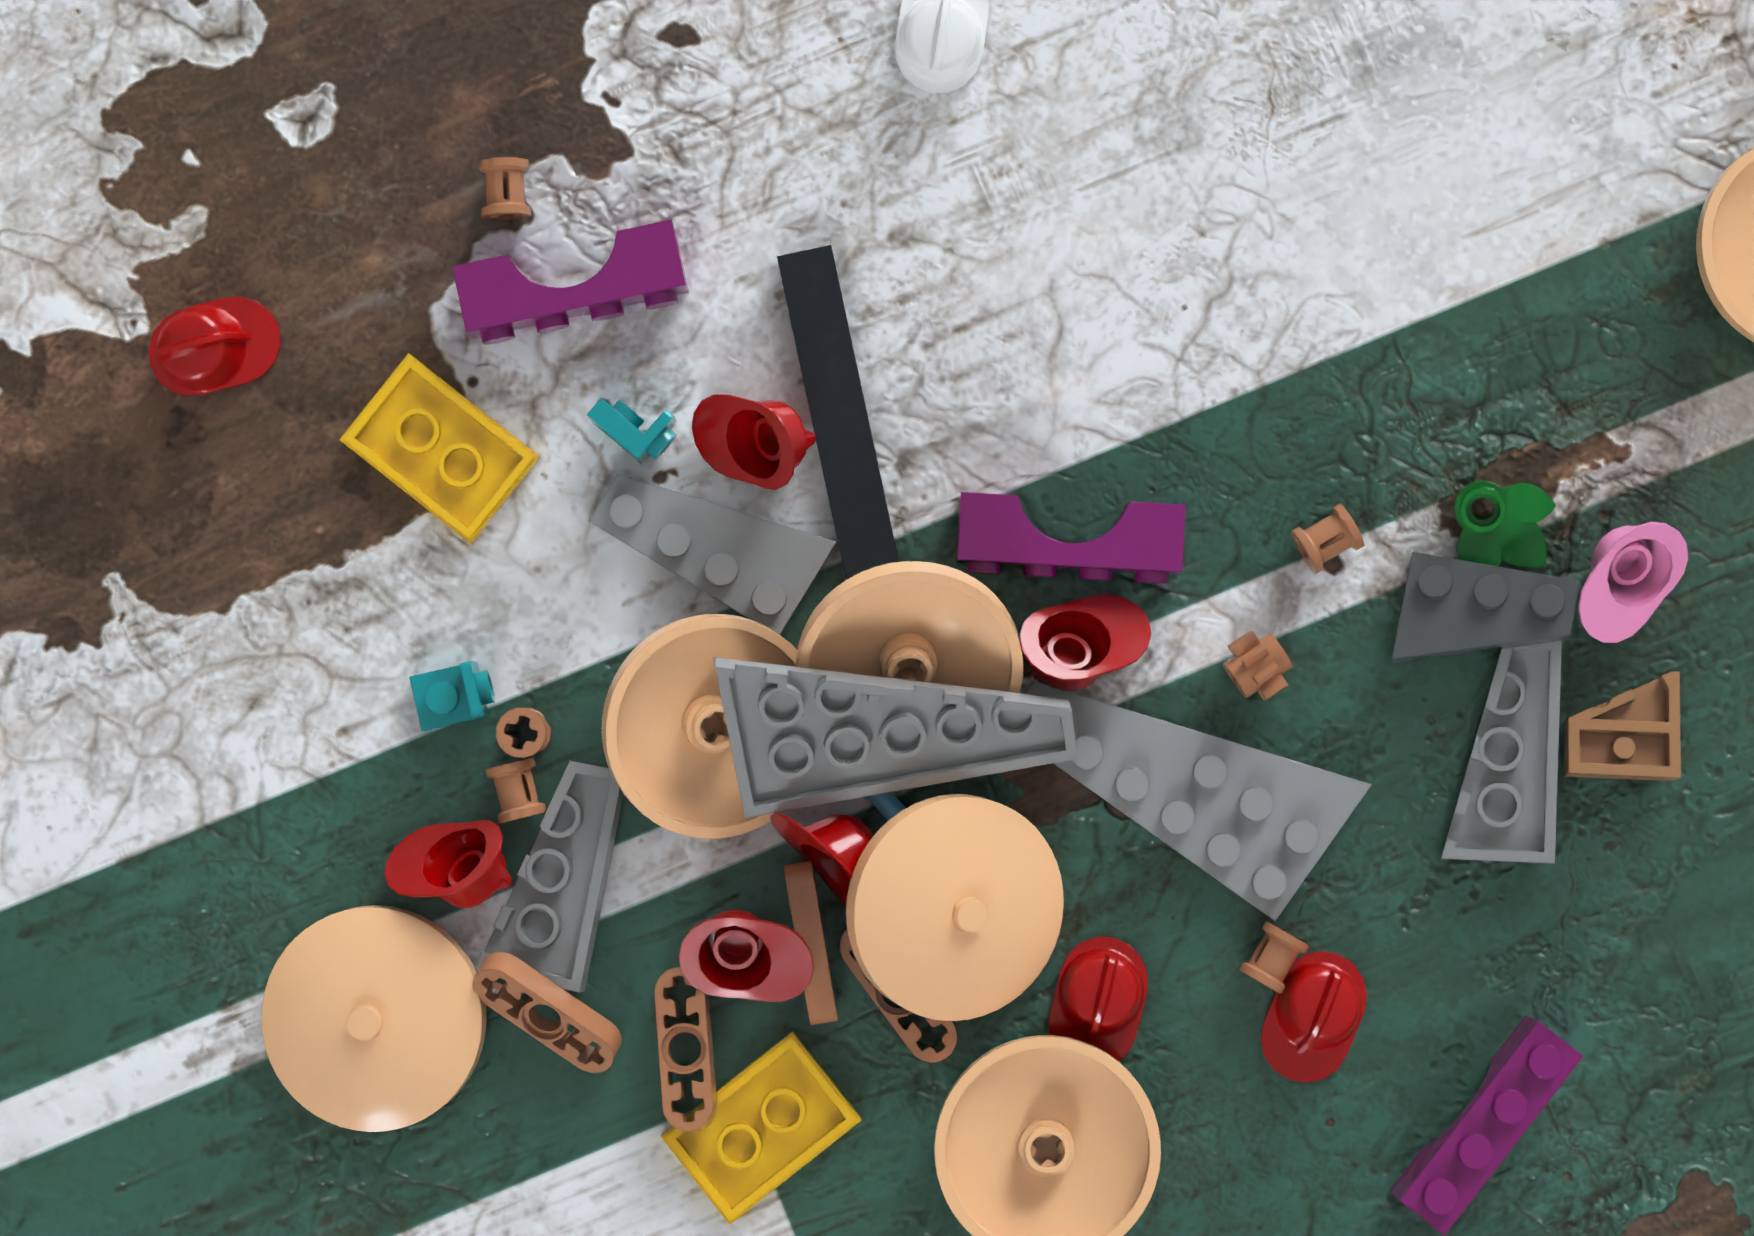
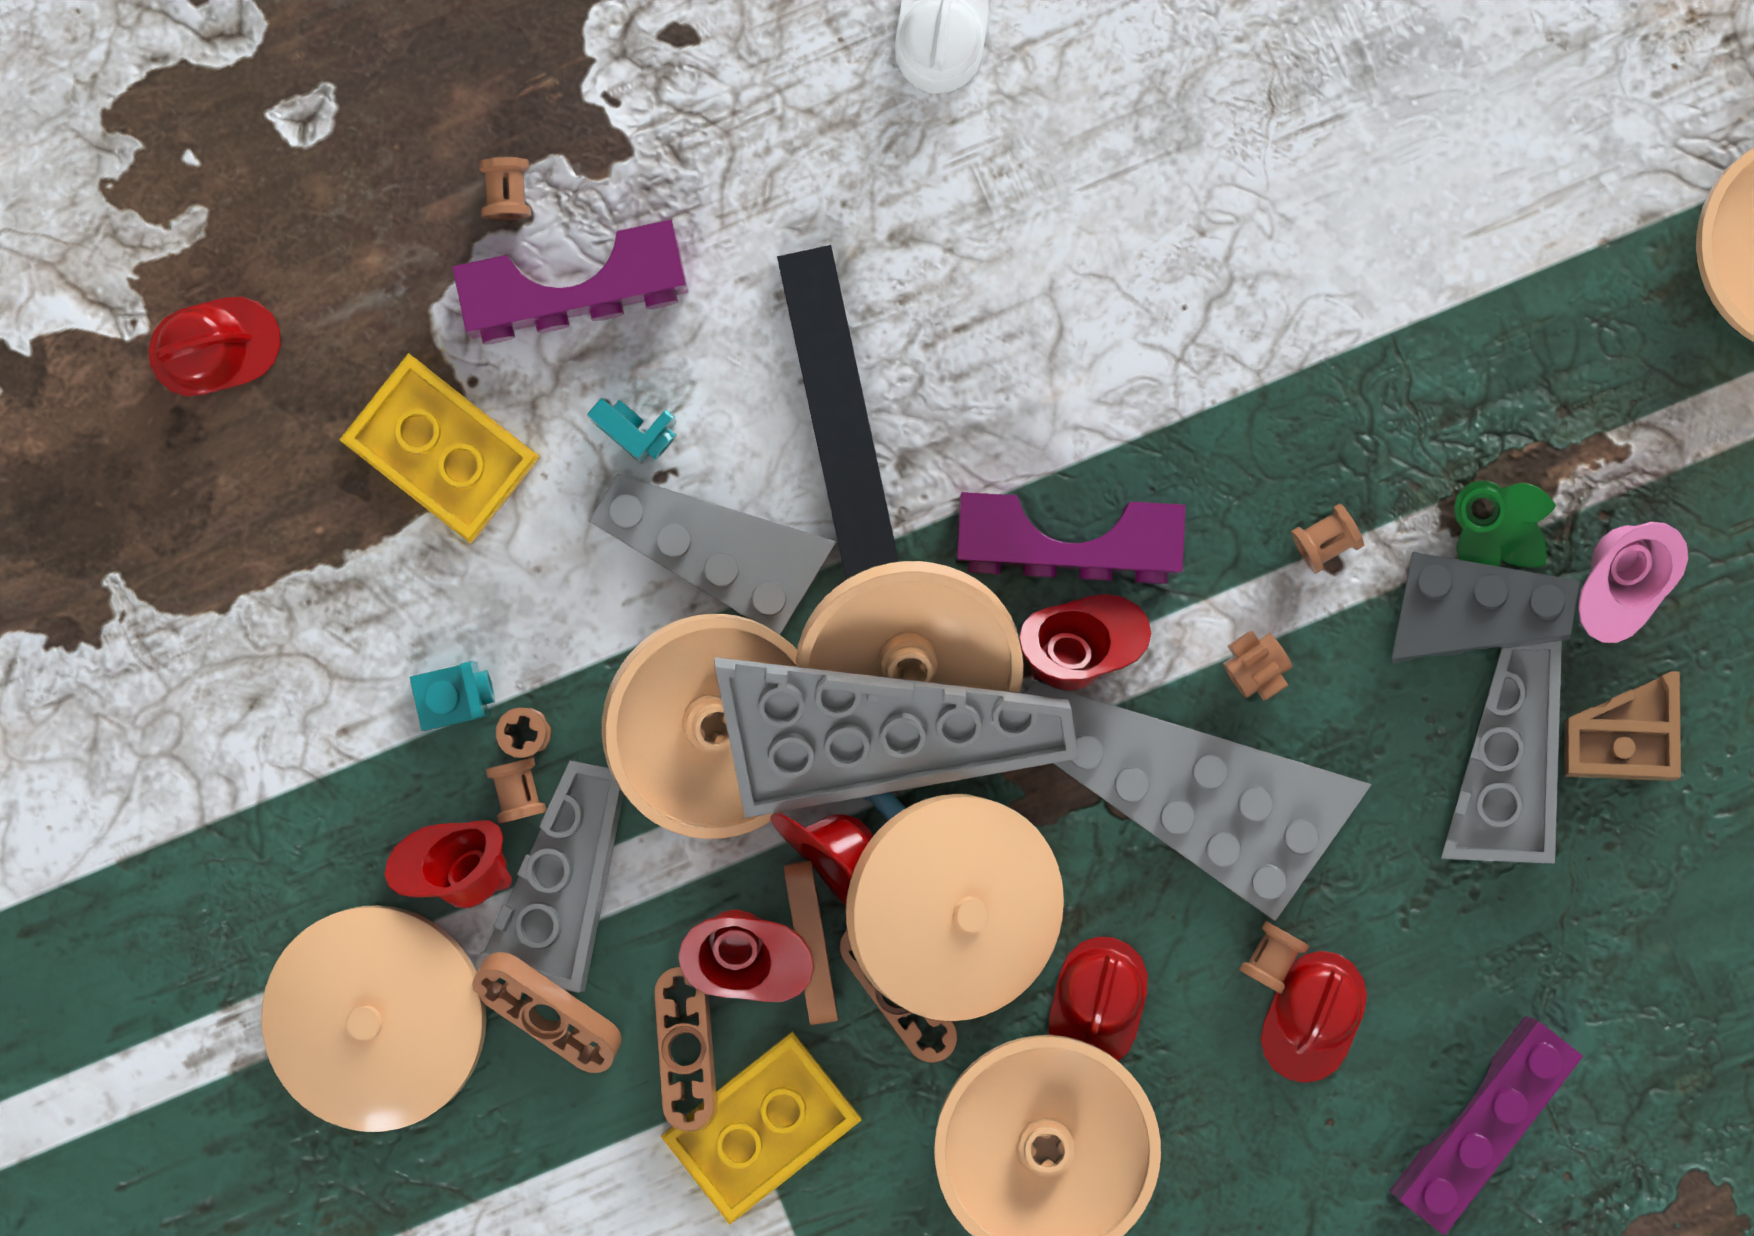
red piece [692,394,816,490] -> none

